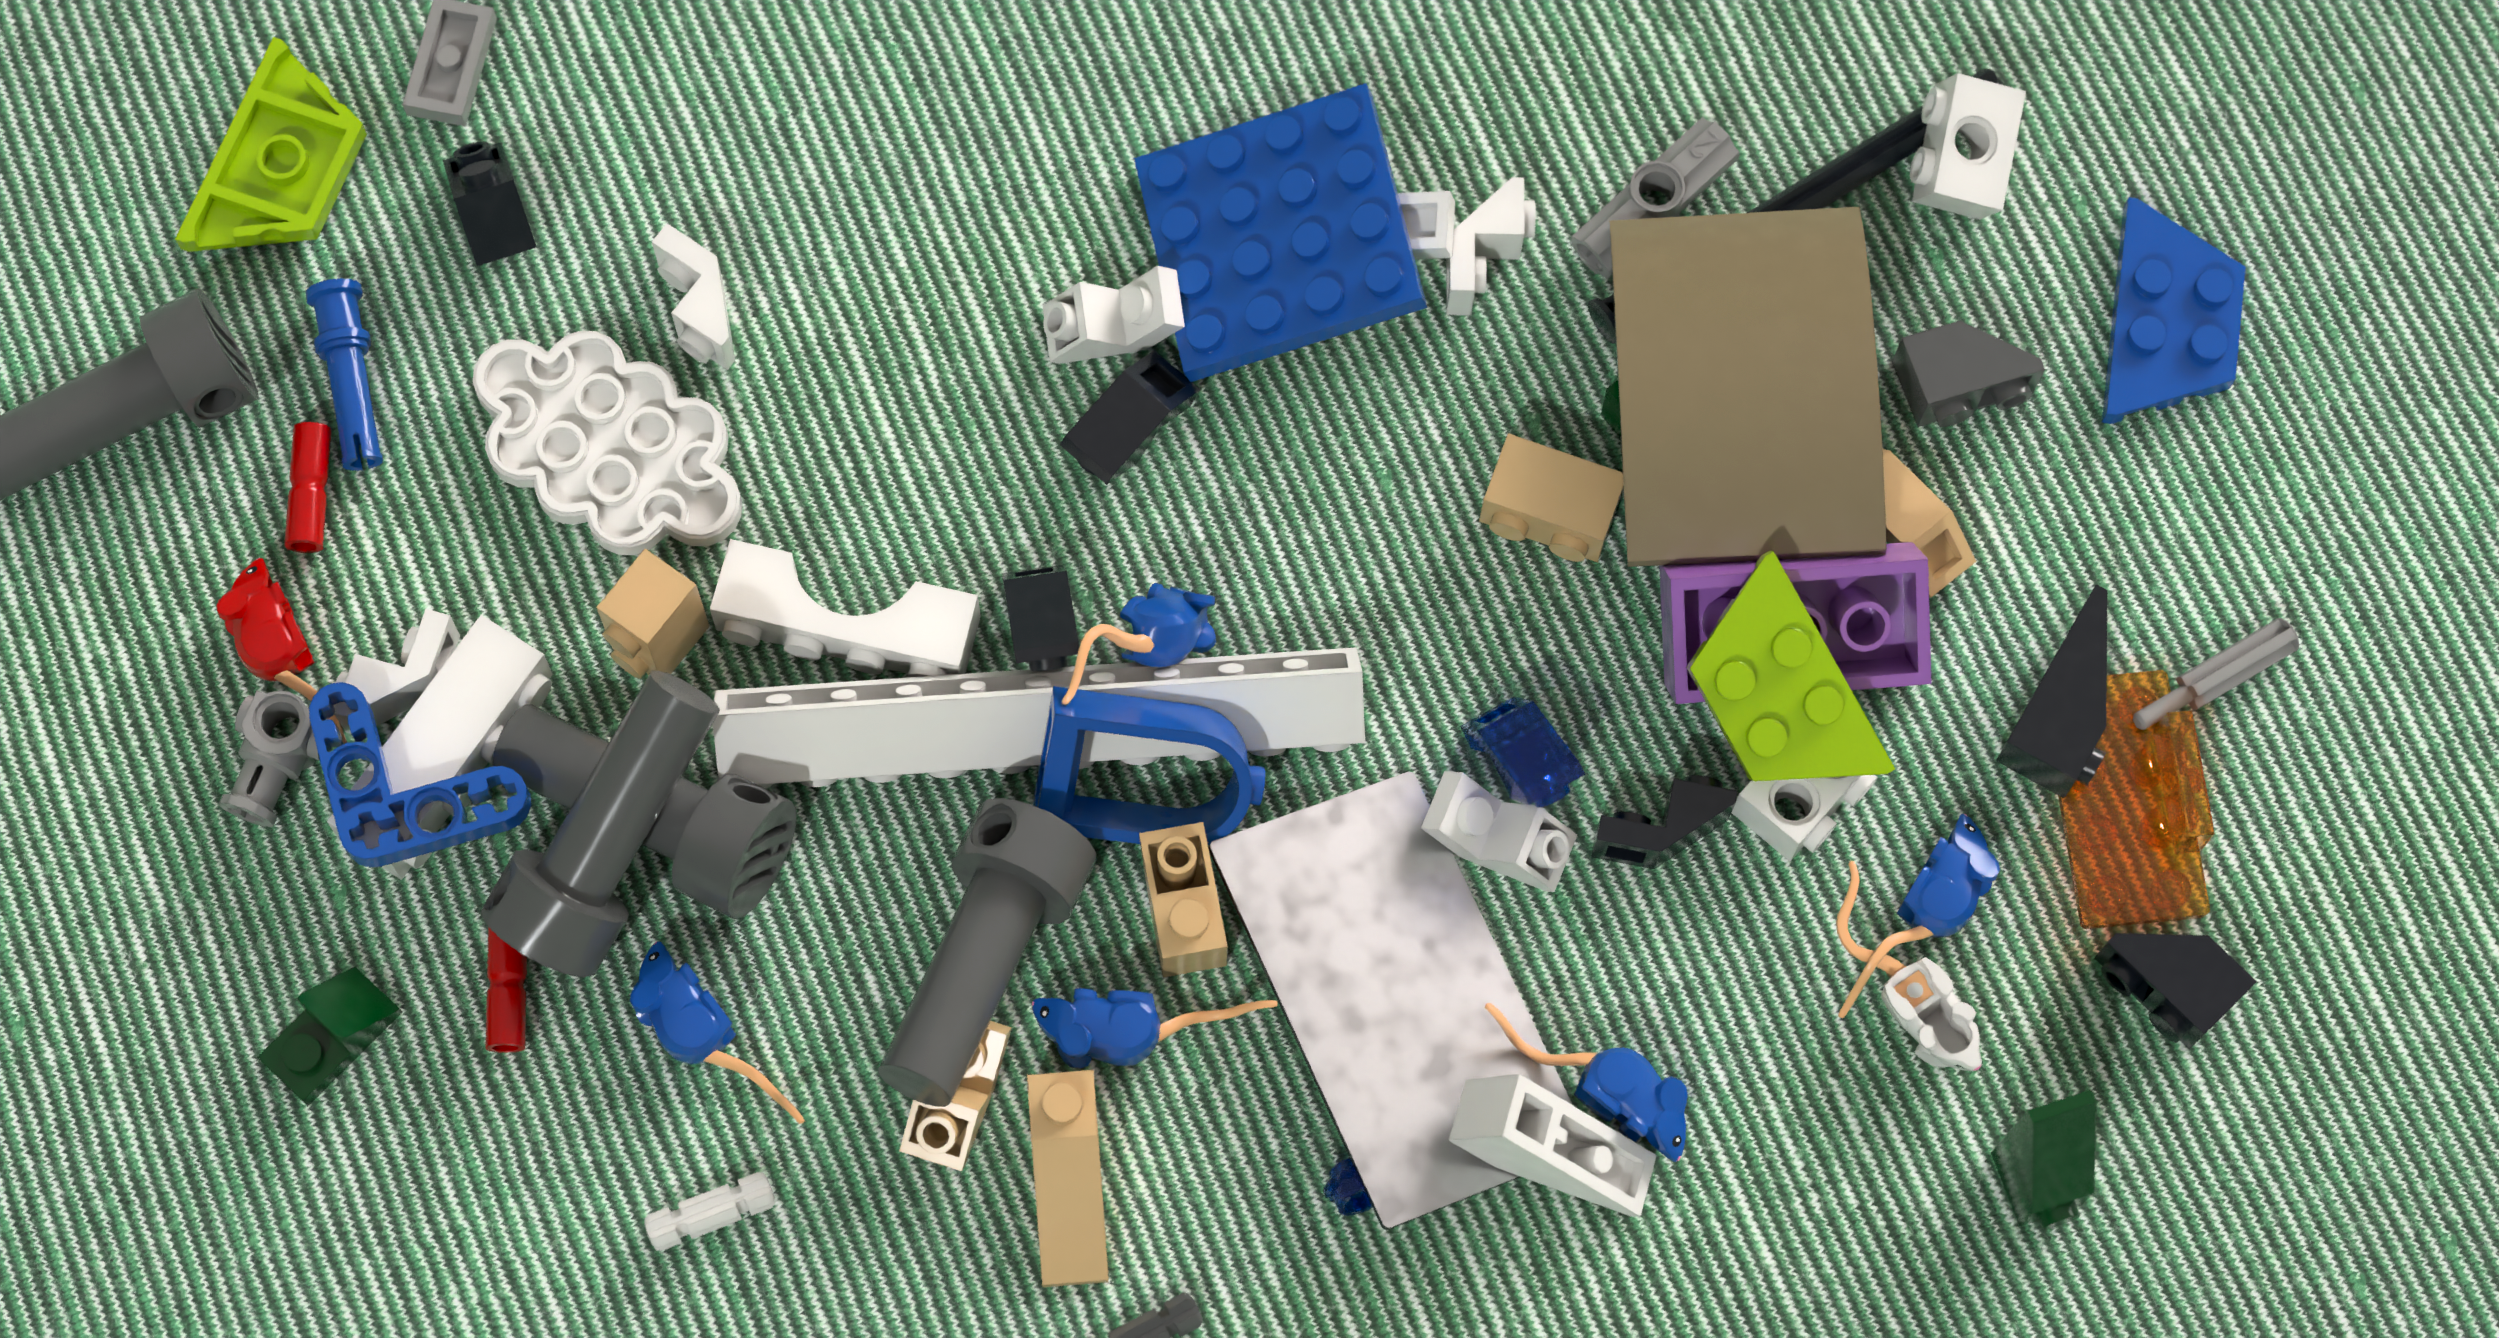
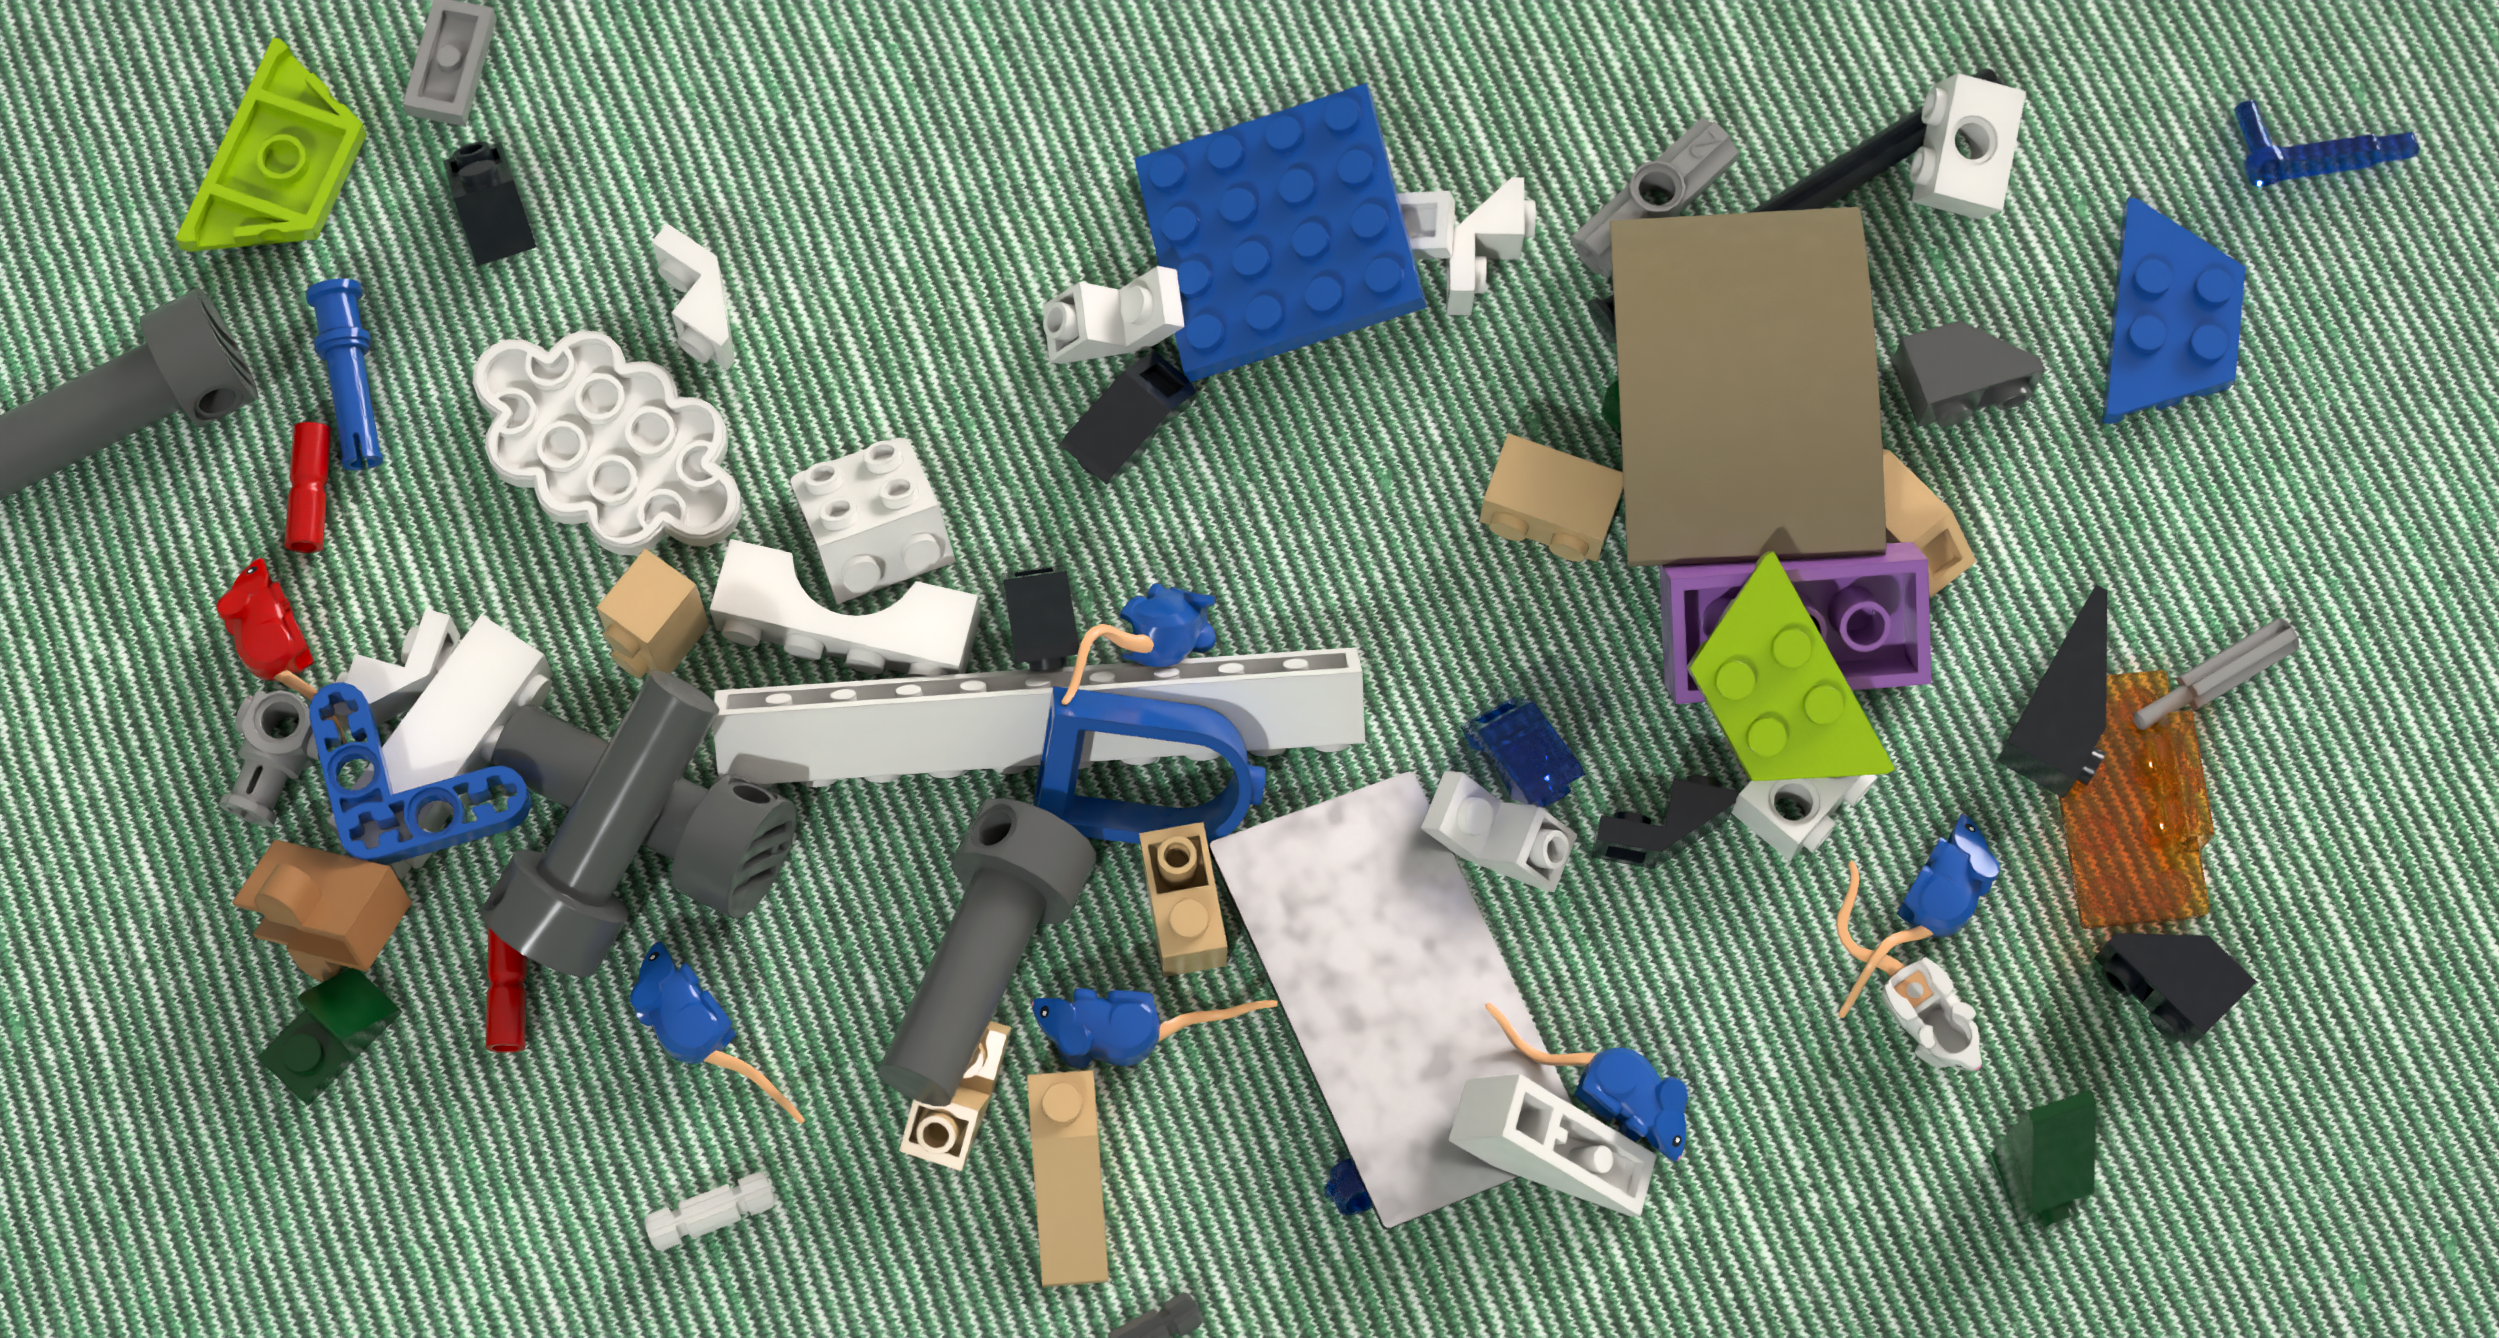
none -> medium nougat piece [232,839,412,982]
none -> white bracket [791,438,956,604]
none -> clear blue piece [2234,100,2420,187]

